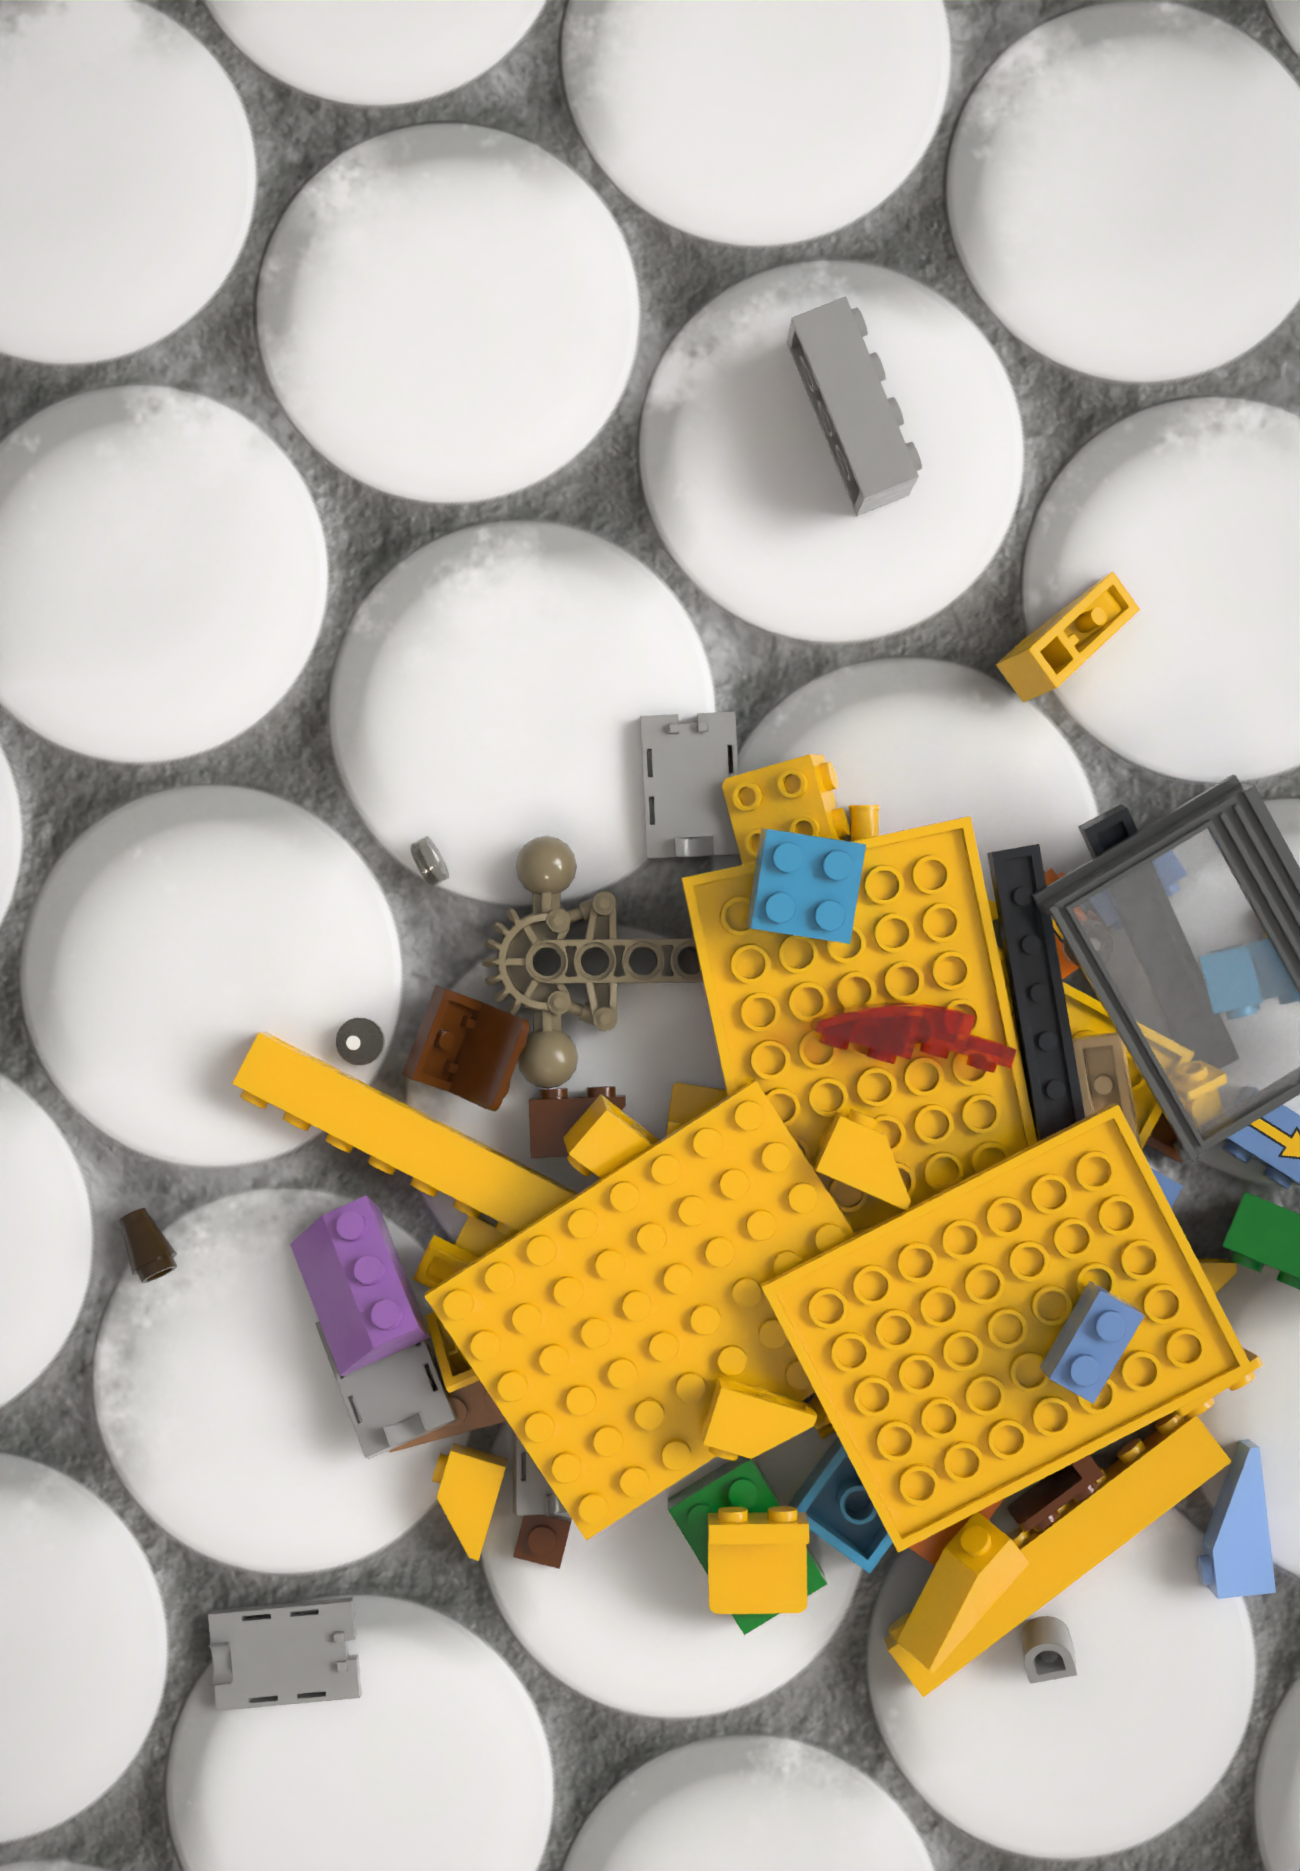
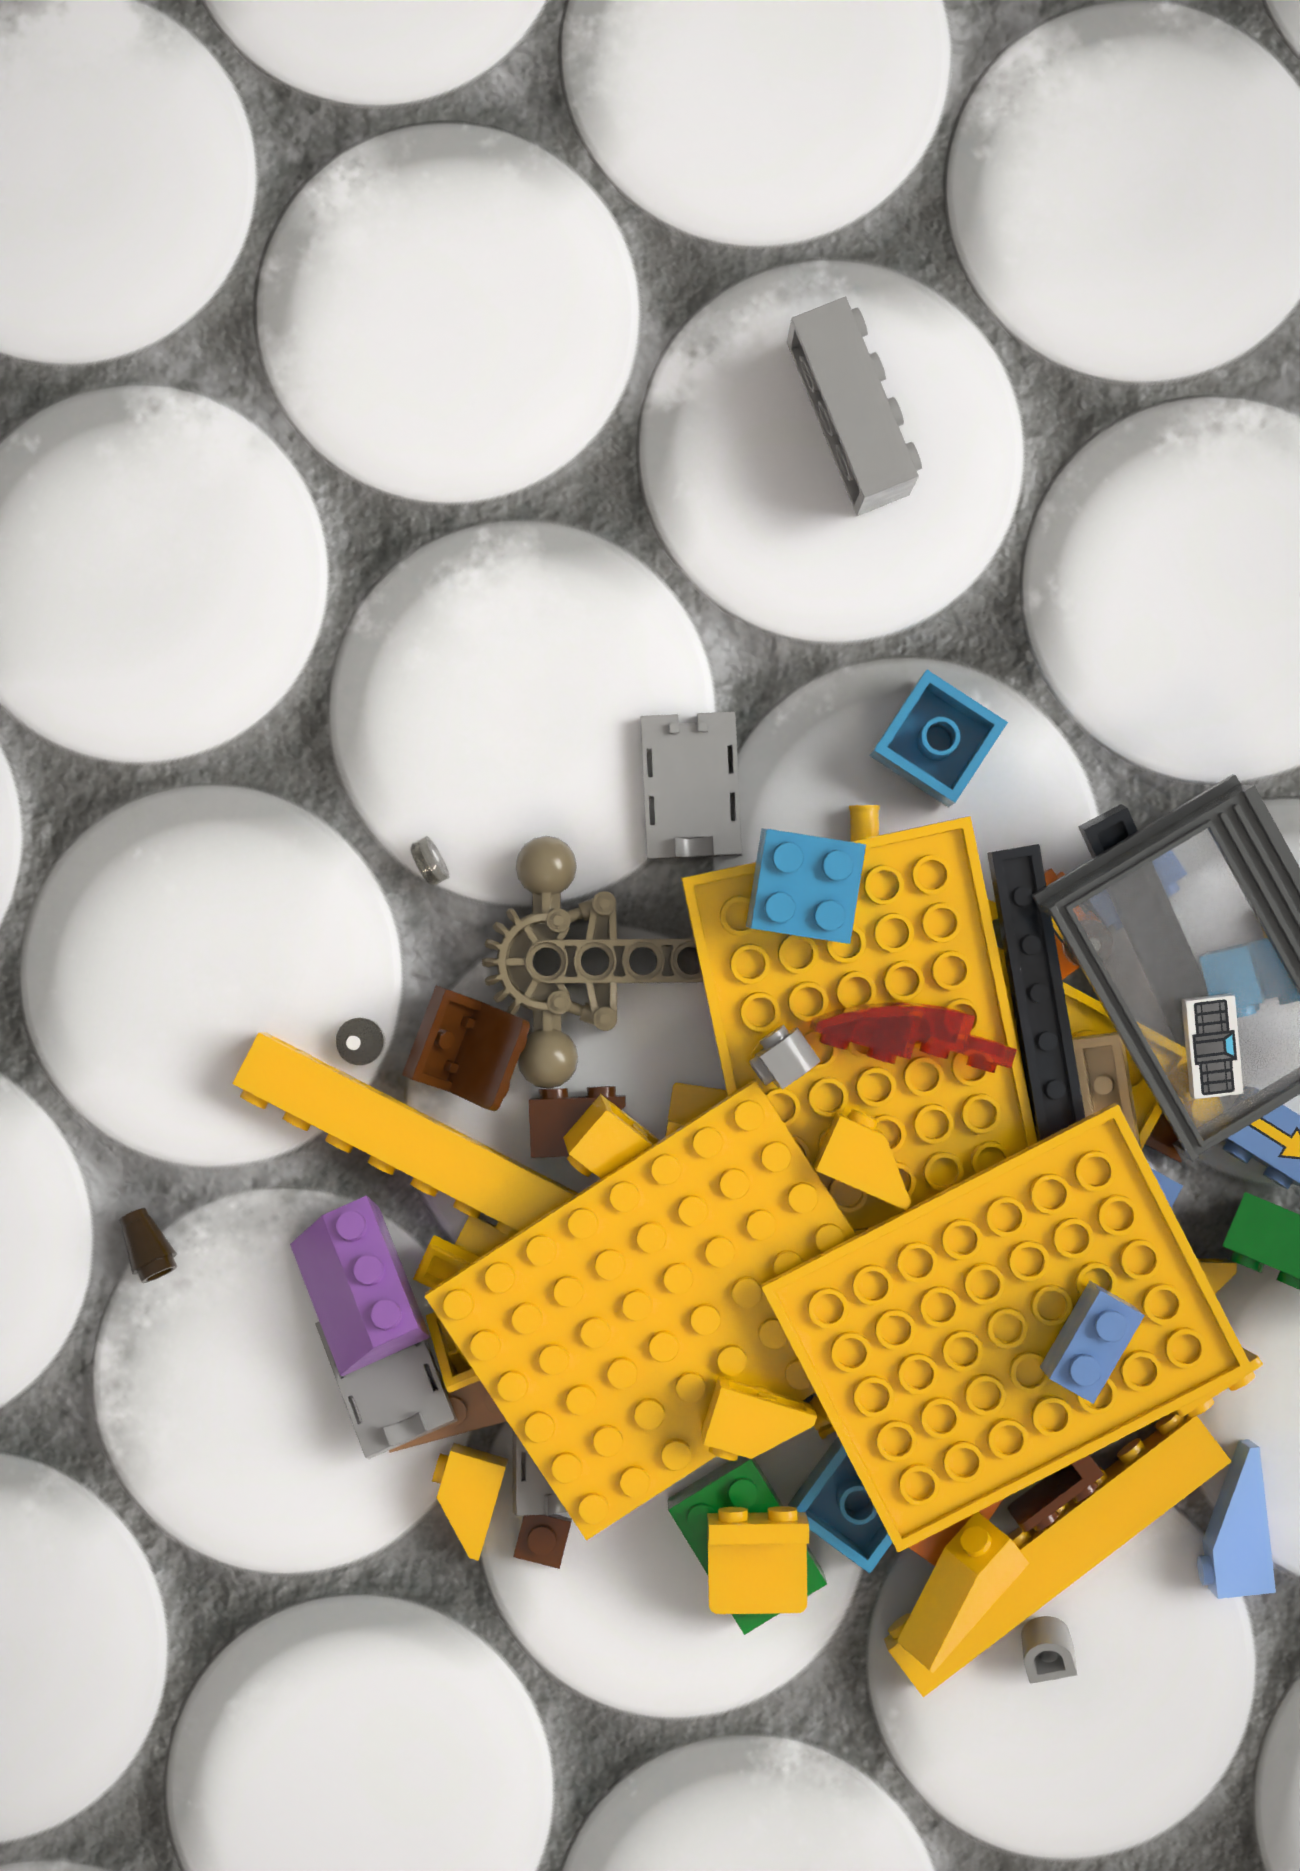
light grey piece [208,1597,362,1711] -> none
yellow bracket [722,754,850,864] -> none
yellow slope [996,572,1140,703] -> none
none -> light grey plate [749,1025,820,1089]
none -> dark azure brick [869,670,1008,808]
none -> tile [1181,993,1243,1099]

